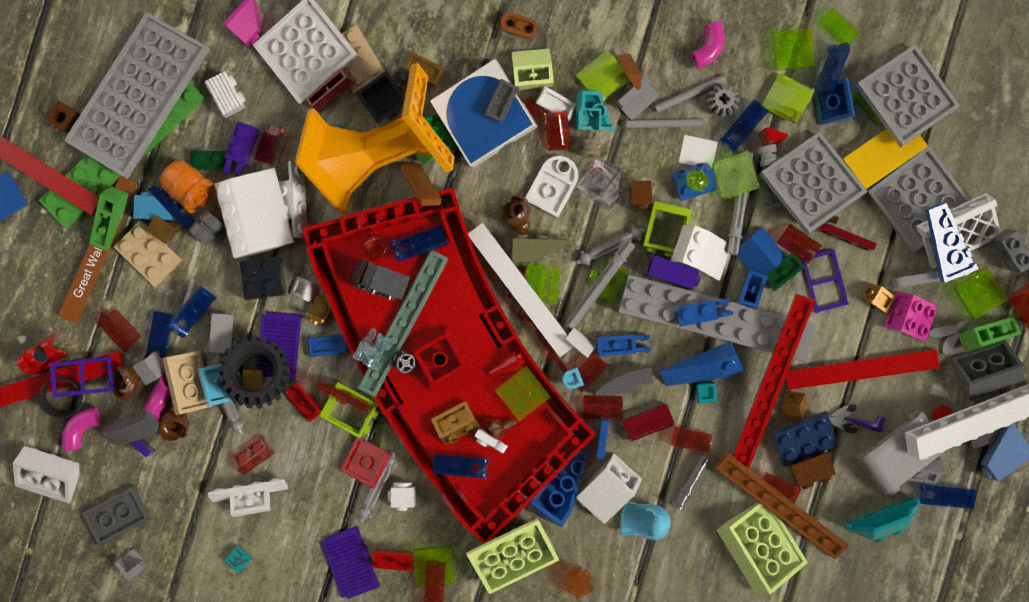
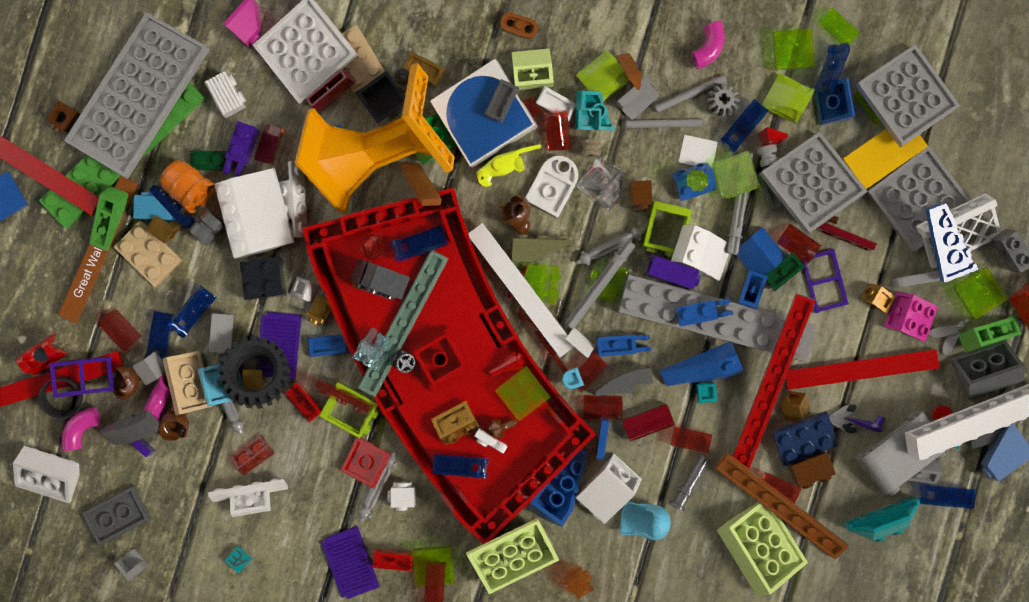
none -> neon yellow animal [476,144,541,187]

